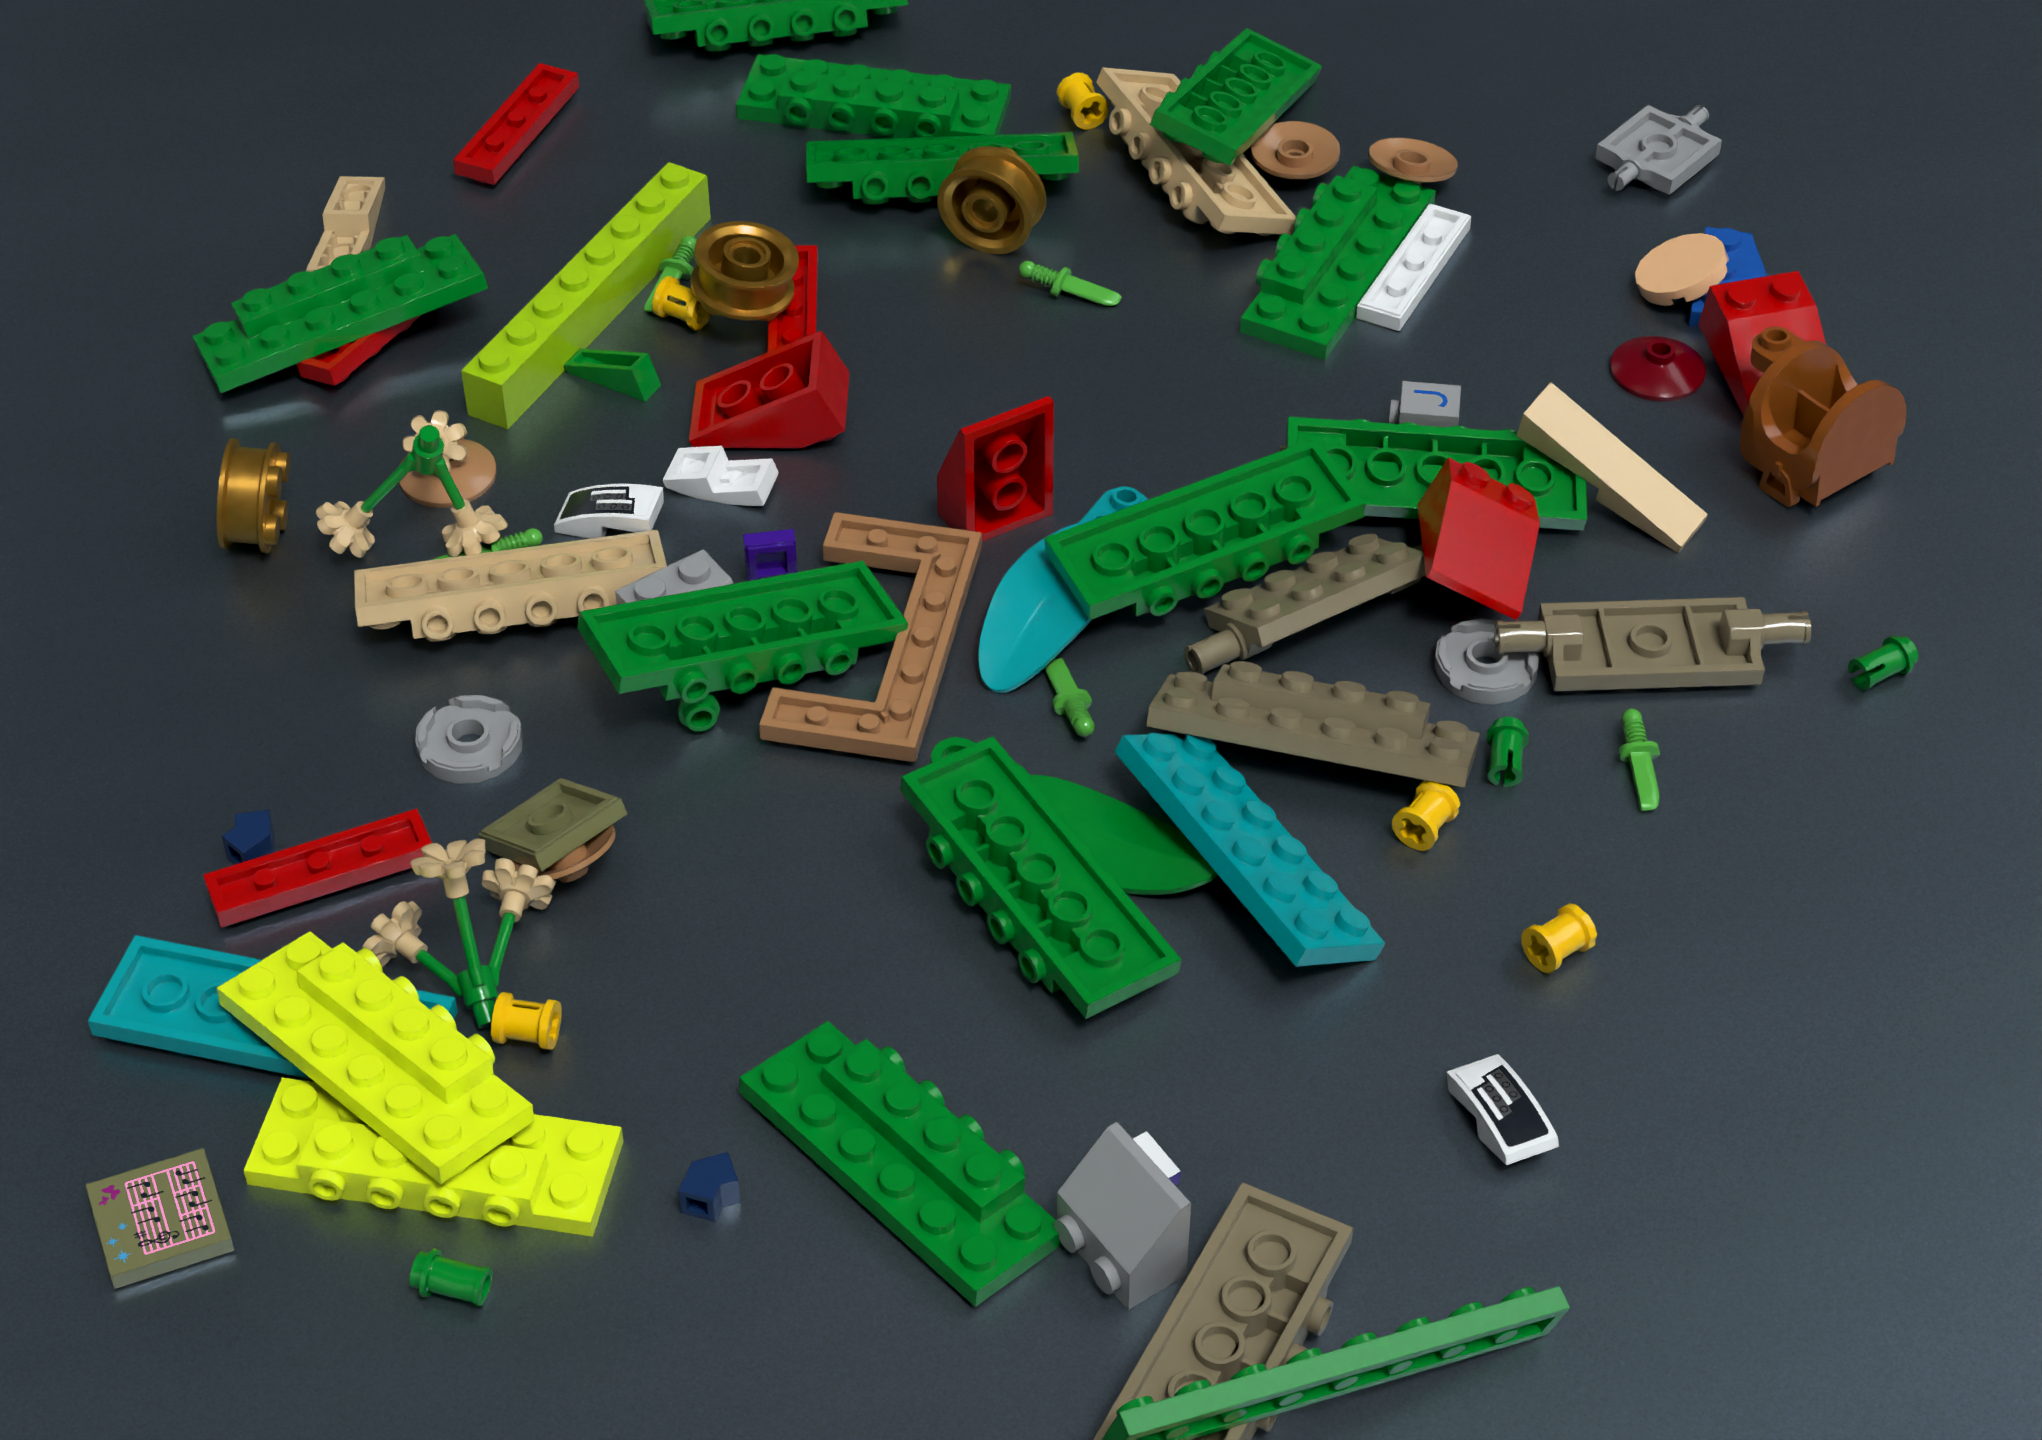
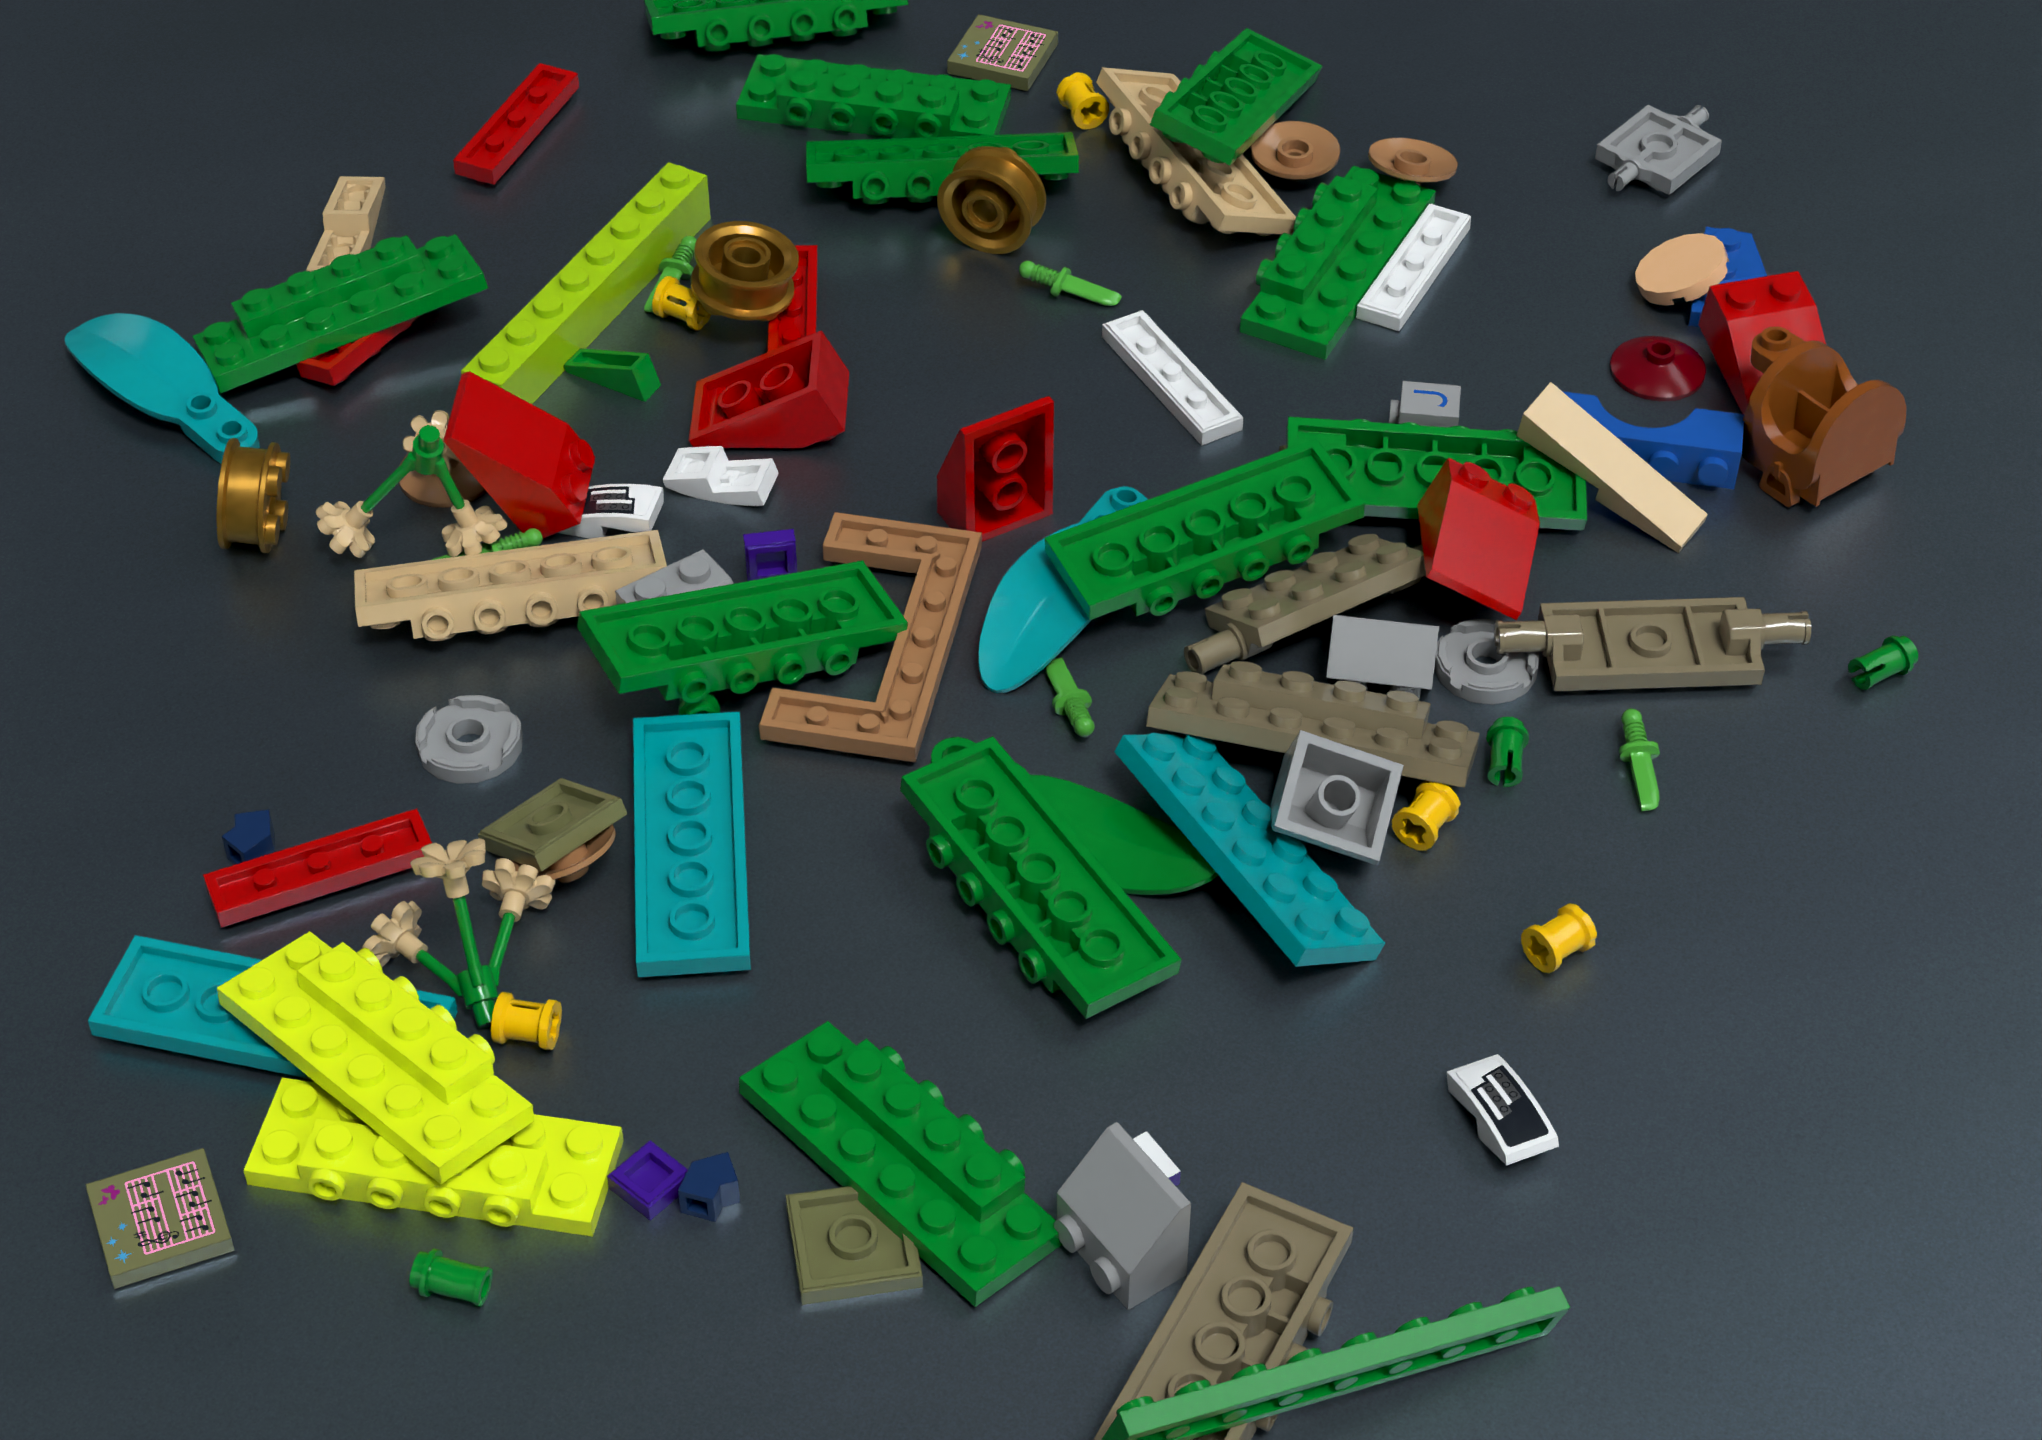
none -> teal plant [64,313,260,464]
none -> red slope [443,371,595,538]
none -> dark purple tile [607,1140,688,1221]
none -> teal plate [633,711,751,977]
none -> olive tile [786,1186,923,1305]
none -> olive tile [947,14,1058,91]
none -> white tile [1102,310,1243,446]
none -> light grey slope [1271,730,1404,865]
none -> light grey slope [1326,615,1439,699]
none -> blue arch [1562,391,1744,490]

